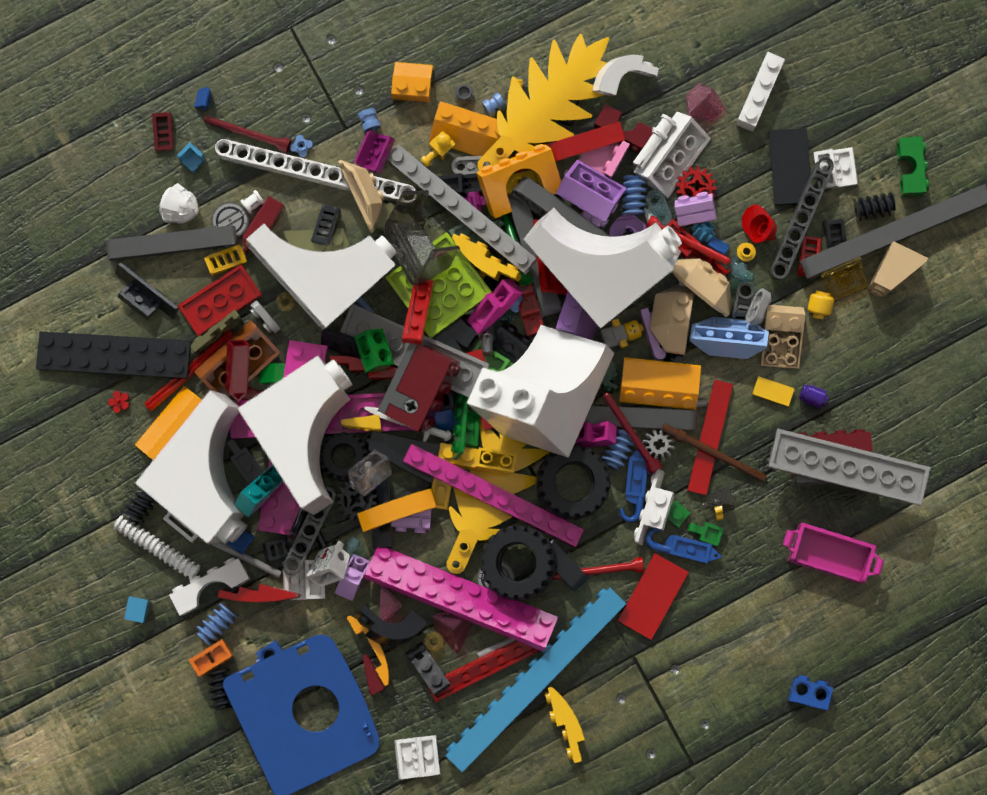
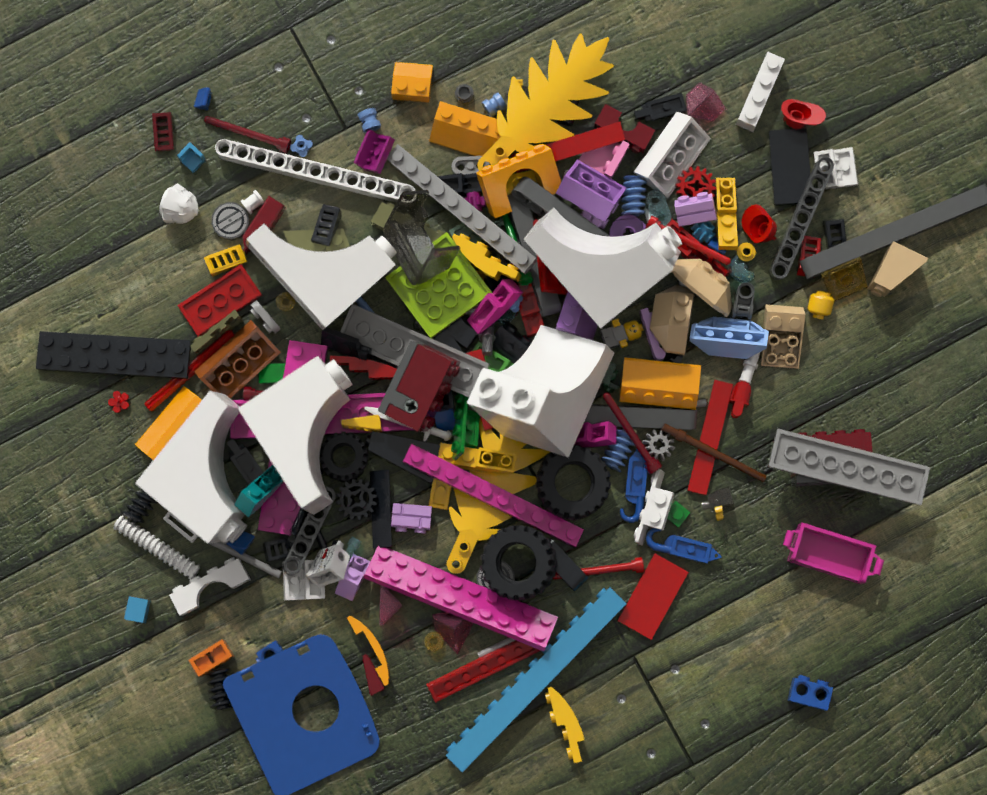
dark grey beam [106,226,237,261] -> none
black bracket [115,262,179,320] -> none
medium blue piece [197,603,239,646] -> none
red slope [218,584,301,603] -> none
dark red piece [225,340,250,405] -> none
tan wedge [338,160,385,233] -> none
clear brick [347,450,392,496] -> none
green brick [354,328,394,373] -> none
black arch [355,605,427,646] -> none
light orange slope [357,489,437,532] -> none
white slope [394,735,440,779] -> none
red tile [402,278,434,345] -> none
black plate [405,642,451,696] -> none
yellow piece [421,131,456,167] -> none
white arch [592,55,659,96] -> none
white pin [633,114,677,169] -> none
green plate [687,522,724,547] -> none
light grey plate [745,288,771,326] -> none
yellow tile [752,376,795,407] -> none
dark purple brick [799,384,829,409] -> none
black piece [853,192,896,222] -> none
green arch [896,136,929,197] -> none
none -> black hinge [633,93,687,122]
none -> yellow slope [716,178,738,250]
none -> red arm [729,381,751,418]
none -> white pin [739,352,761,385]
none -> red piece [781,99,826,129]

